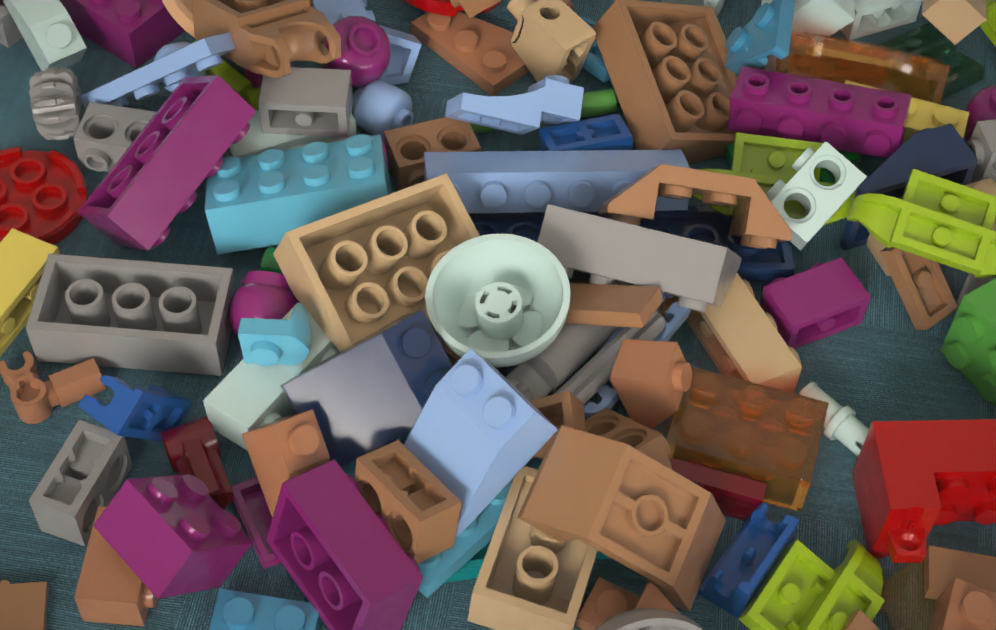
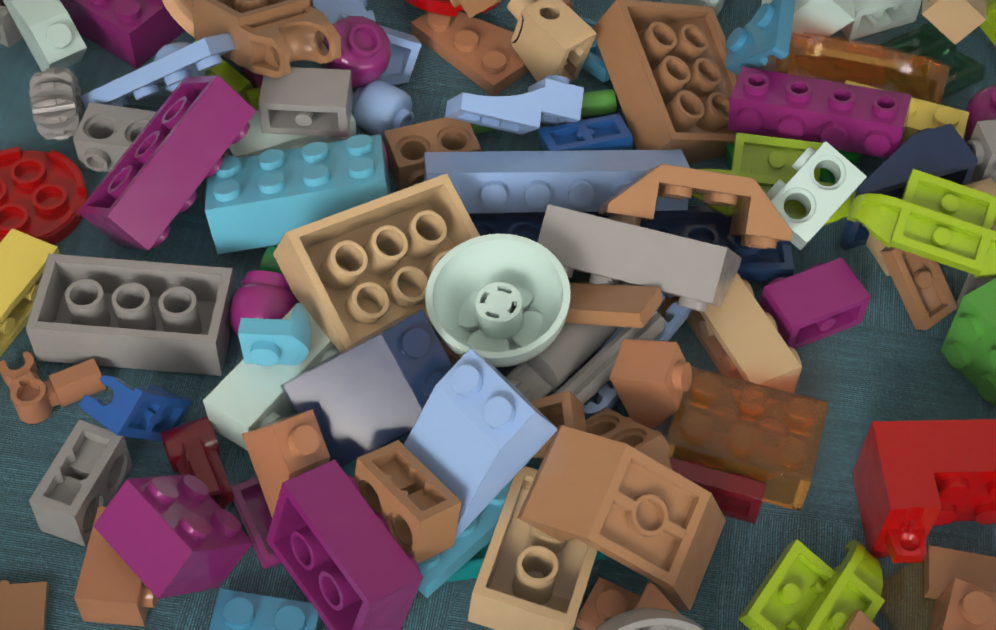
blue hinge [698,503,800,618] -> none
light aqua pin [794,382,869,456] -> none

